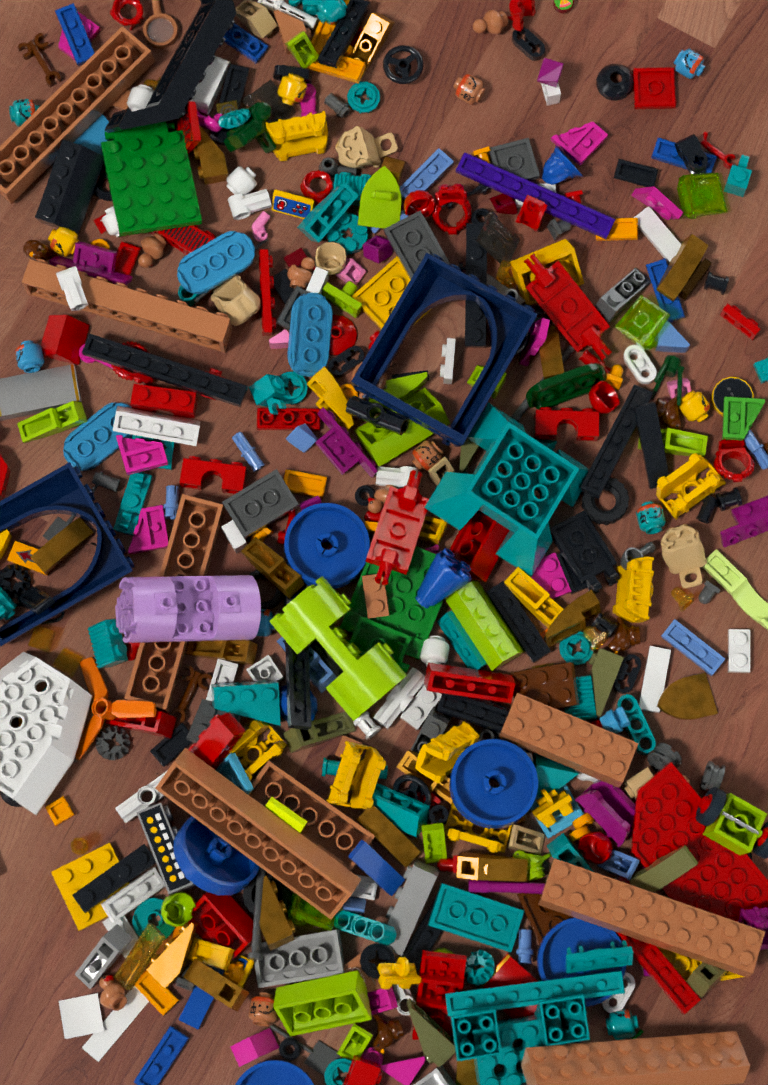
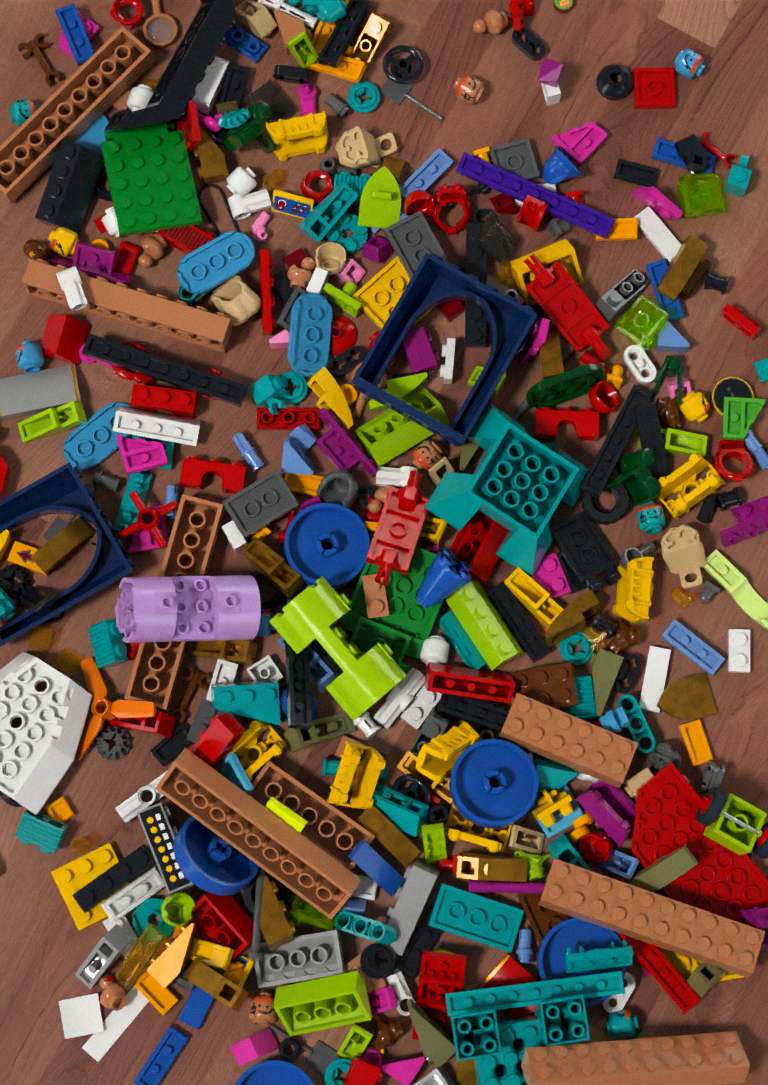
yellow head [277,73,307,106] -> none
black piece [346,396,409,436] -> none
yellow hips [377,957,422,989] -> none
teal gear [464,950,495,985] -> none
none -> teal brick [15,810,68,854]
none -> red bar [119,491,178,549]
none -> black piece [198,184,240,236]
none -> clear yellow piece [262,169,285,192]
none -> medium blue slope [281,435,316,475]
none -> dark grey piece [316,470,359,509]
none -> dark grey piece [379,73,444,121]
none -> magenta brick [401,326,440,375]
none -> dark red tile [436,300,465,322]
none -> dark green piece [606,448,661,506]
none -> light orange tile [679,719,714,767]

